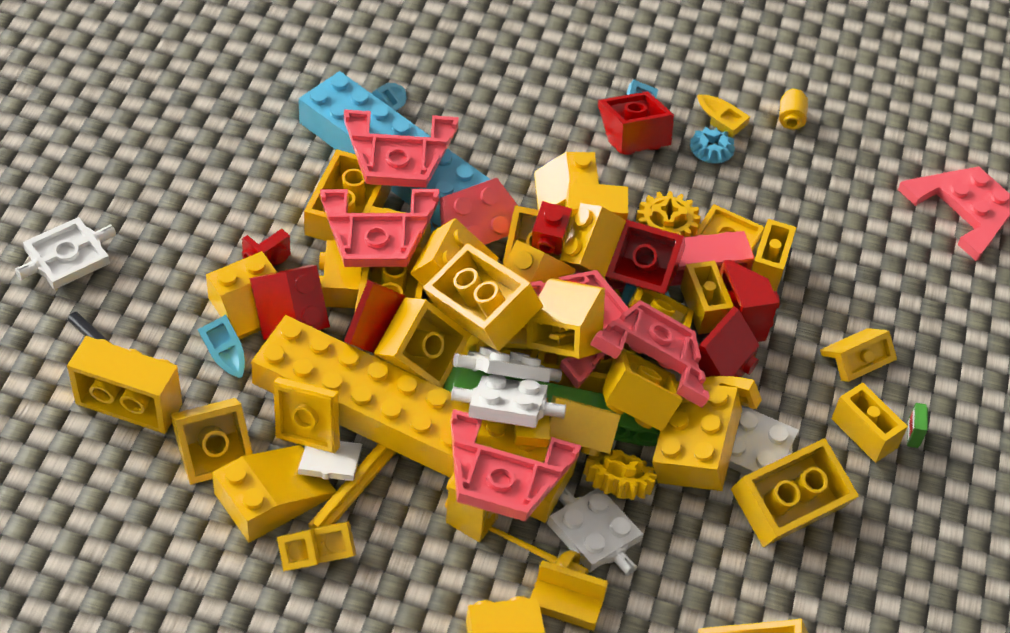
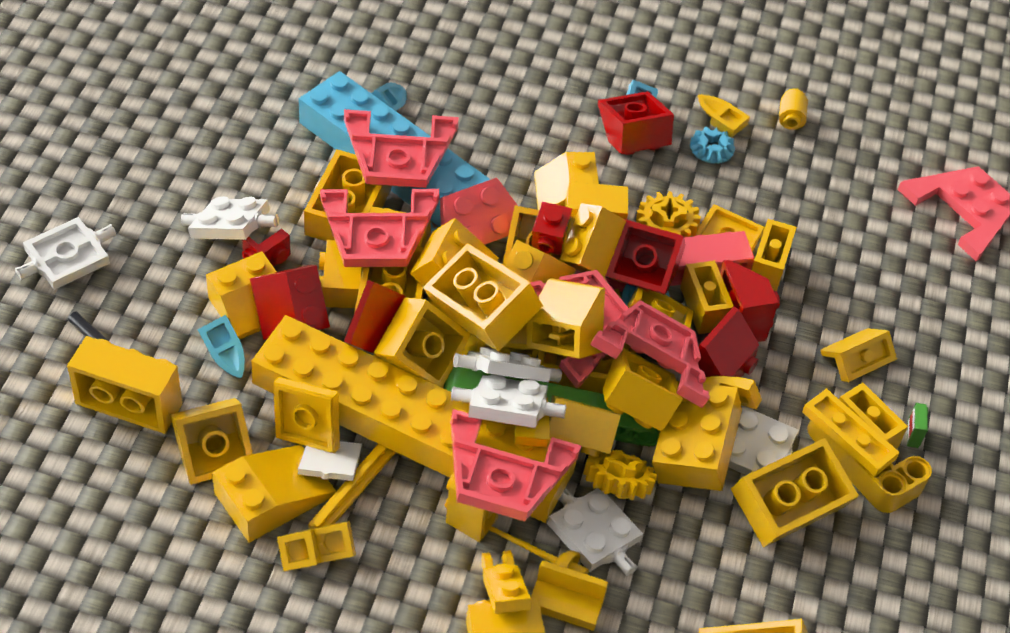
none -> white plate [181,197,279,240]
none -> yellow hinge [481,550,531,614]
none -> yellow plate [802,388,900,477]
none -> yellow beam [807,420,932,513]

